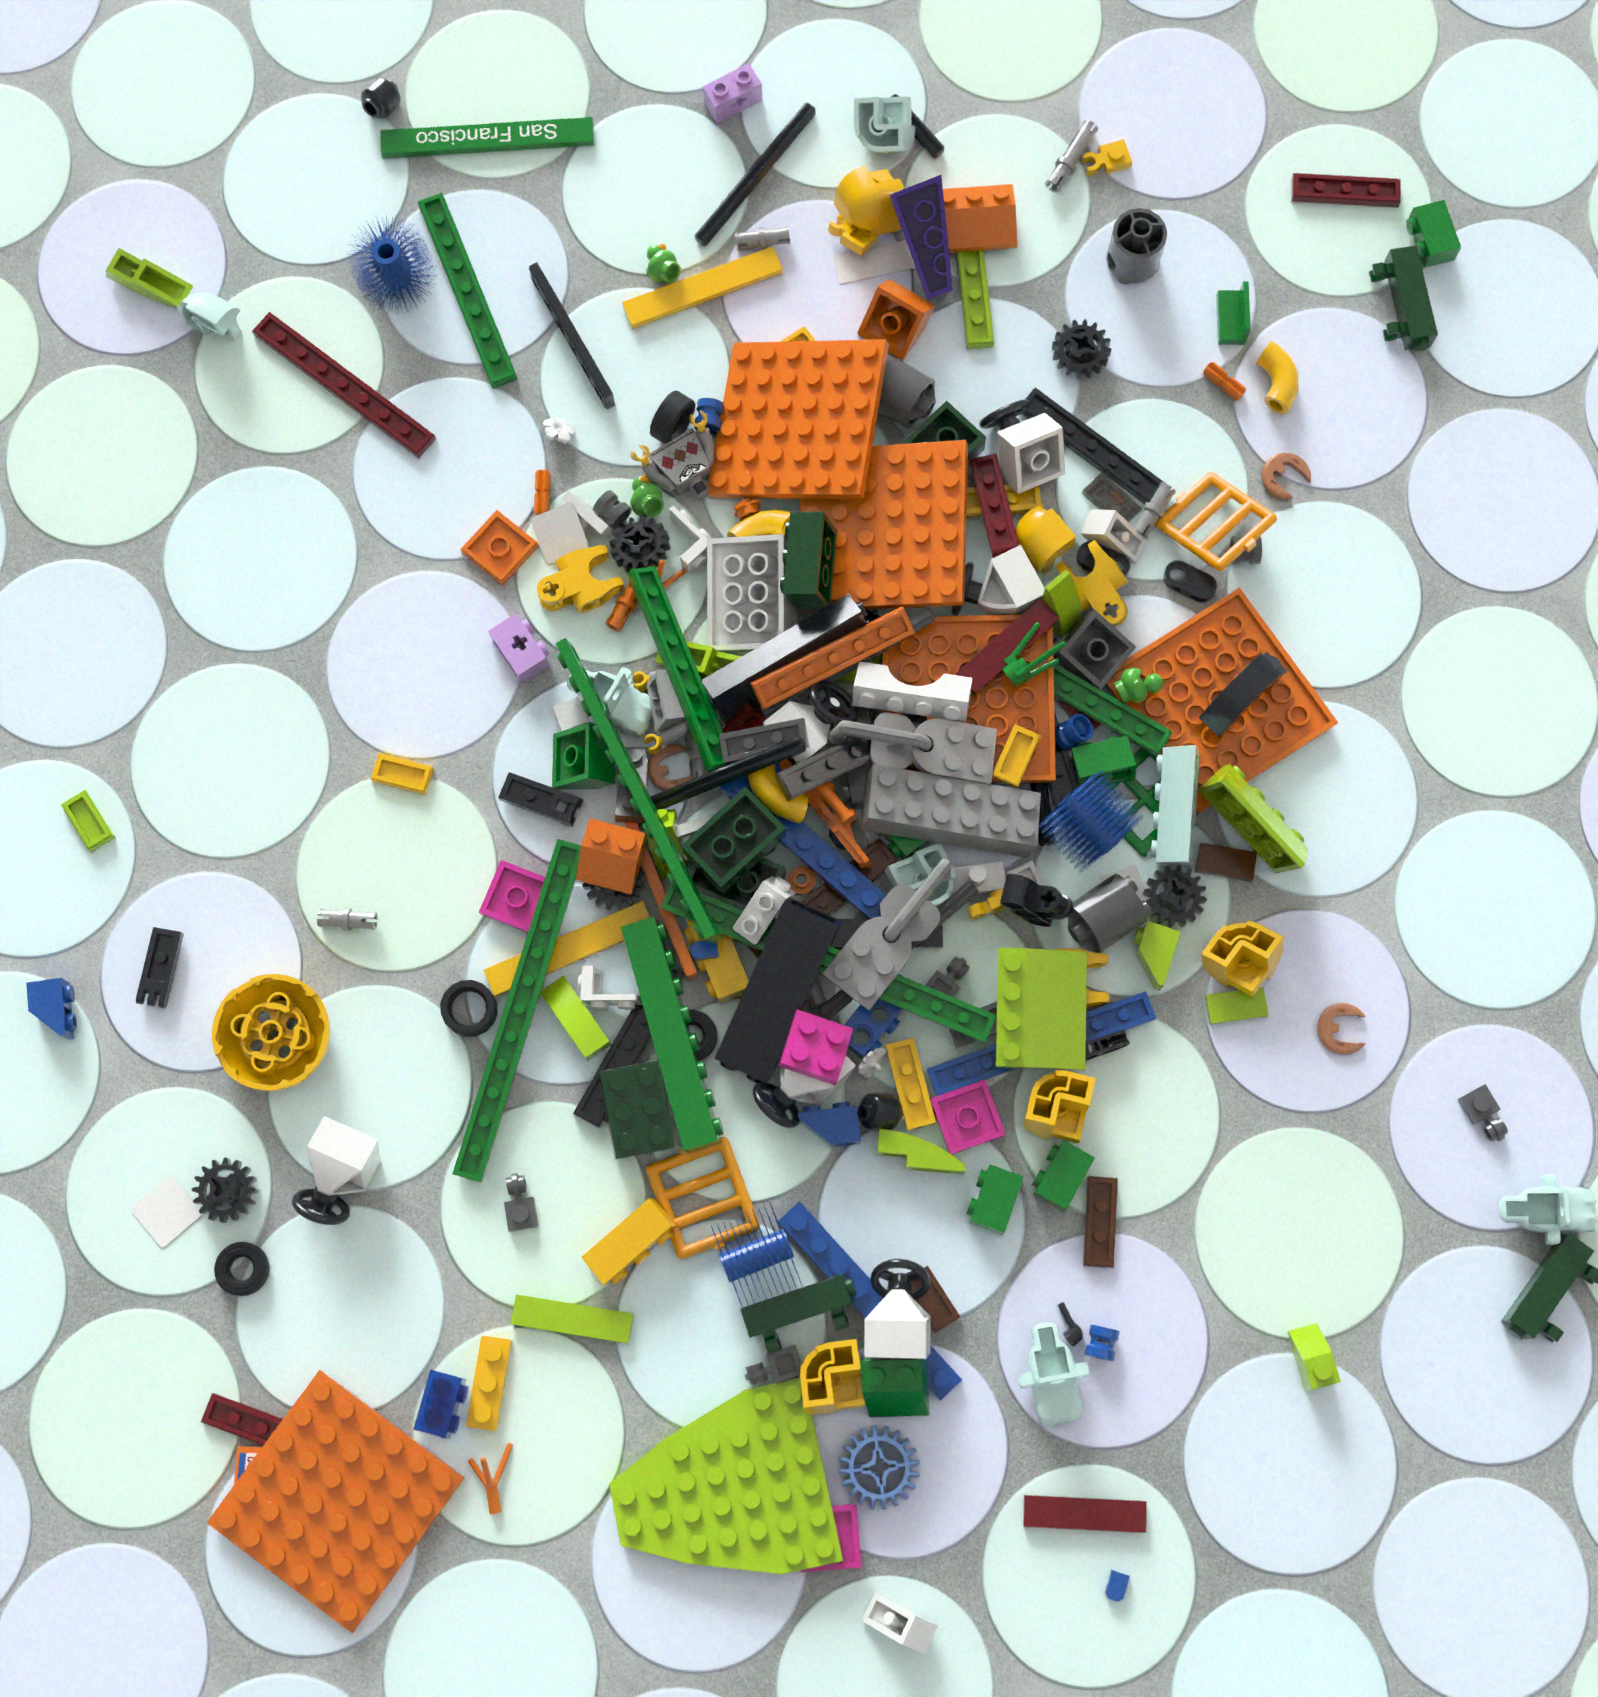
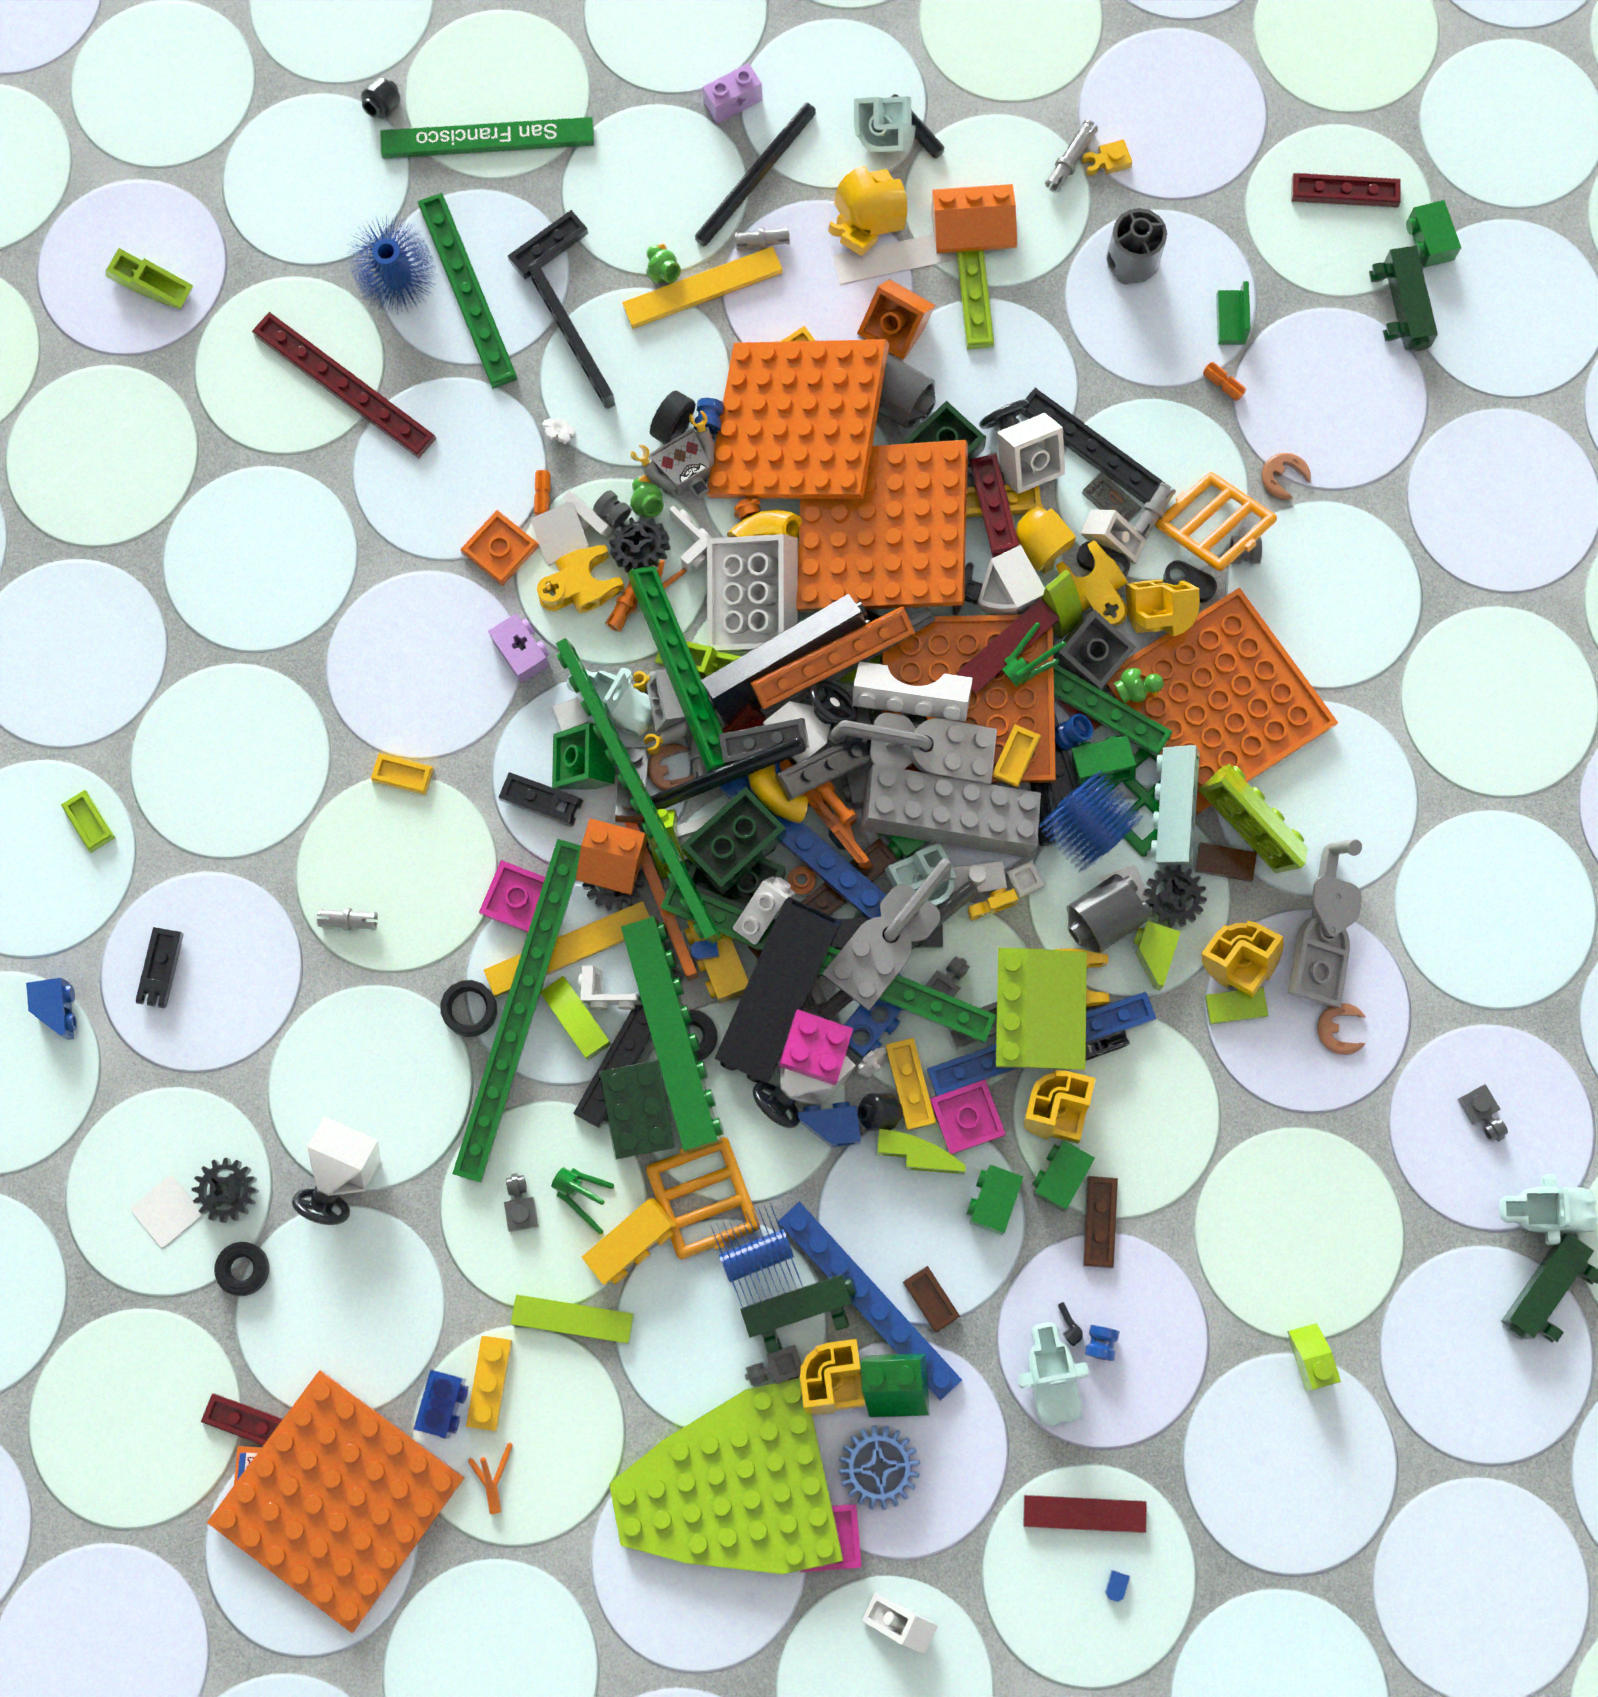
light aqua brick [177,292,241,340] -> none
yellow brick [212,974,331,1091] -> none
dark green brick [780,512,837,612] -> none
white piece [864,1259,931,1359] -> none
dark purple wedge [890,175,953,300] -> none
black piece [1000,874,1073,927] -> none
black gear [1051,319,1112,379] -> none
black arch [1199,652,1287,737] -> none
yellow cylinder [1256,341,1299,415] -> none
none -> black plate [507,210,589,280]
none -> green plant [551,1167,614,1235]
none -> yellow brick [1126,579,1200,636]
none -> light grey plate [1288,839,1362,1008]

